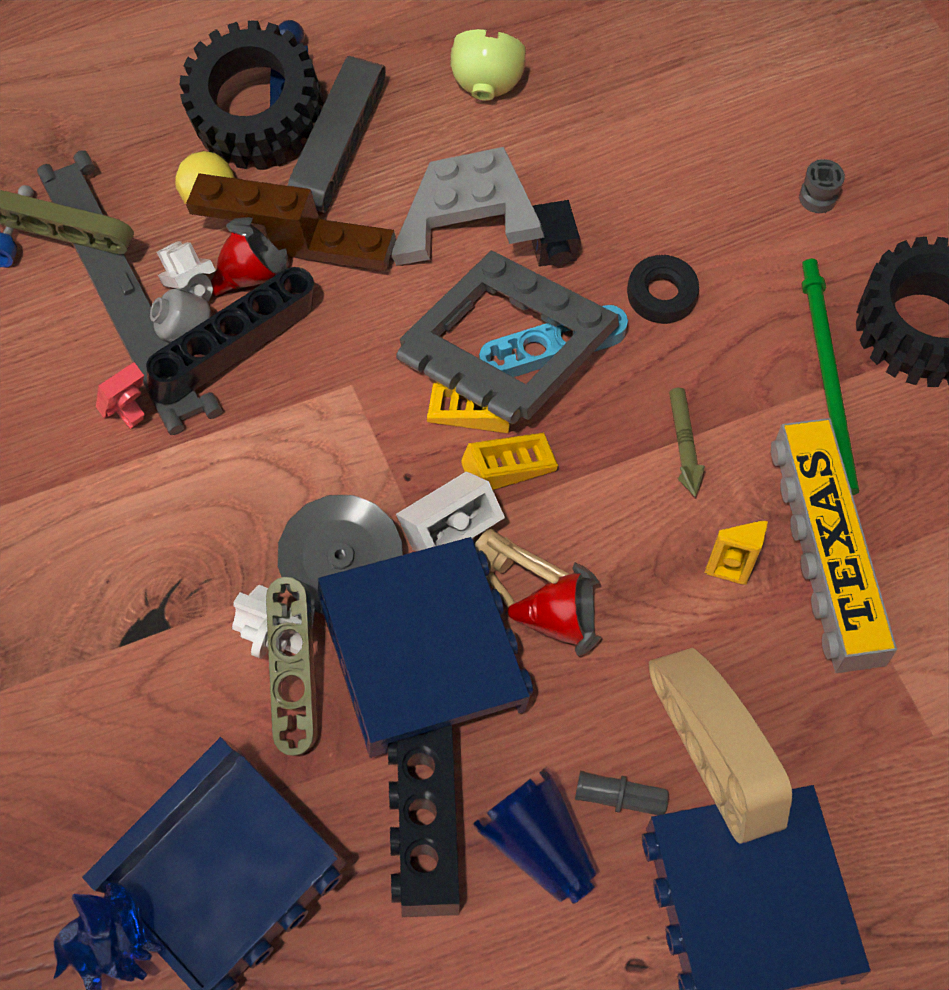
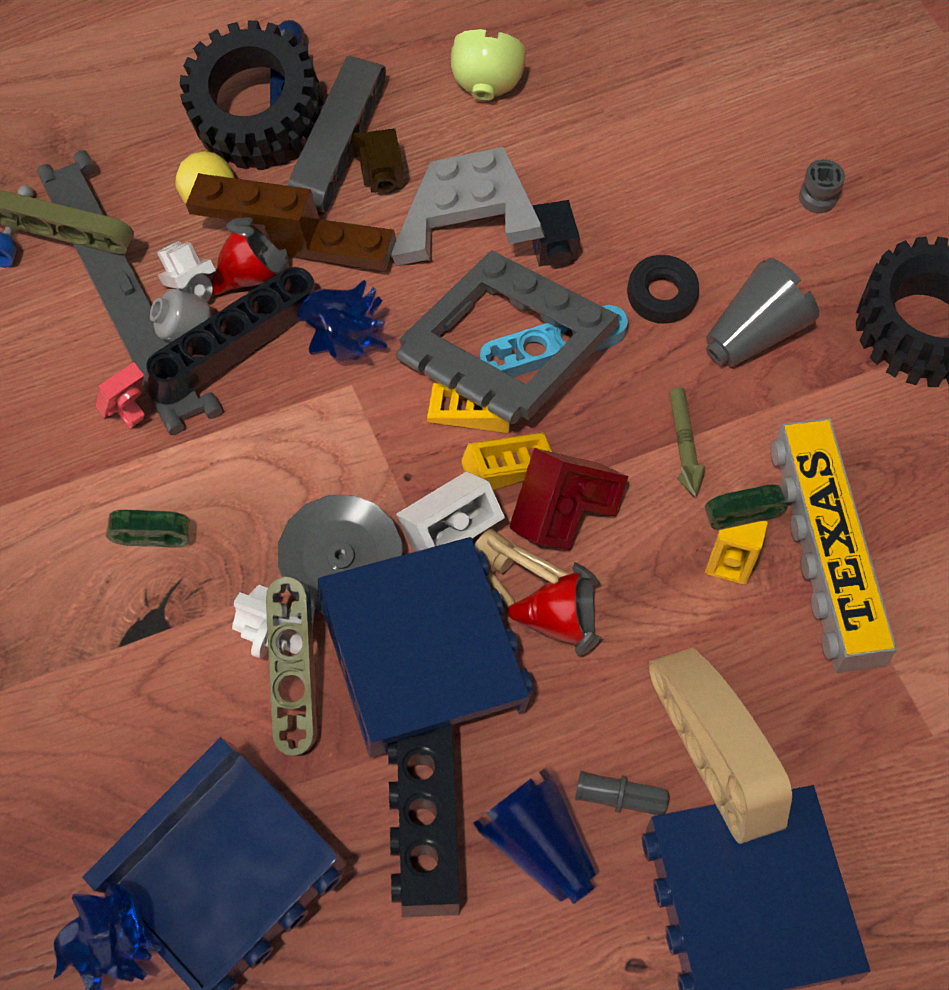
green bar [801,258,860,495] -> none
none -> clear green beam [106,510,191,548]
none -> clear blue hair [297,280,387,361]
none -> dark brown window [352,128,403,193]
none -> dark red panel [509,448,629,550]
none -> clear green beam [705,484,788,530]
none -> dark grey cone [706,258,819,366]

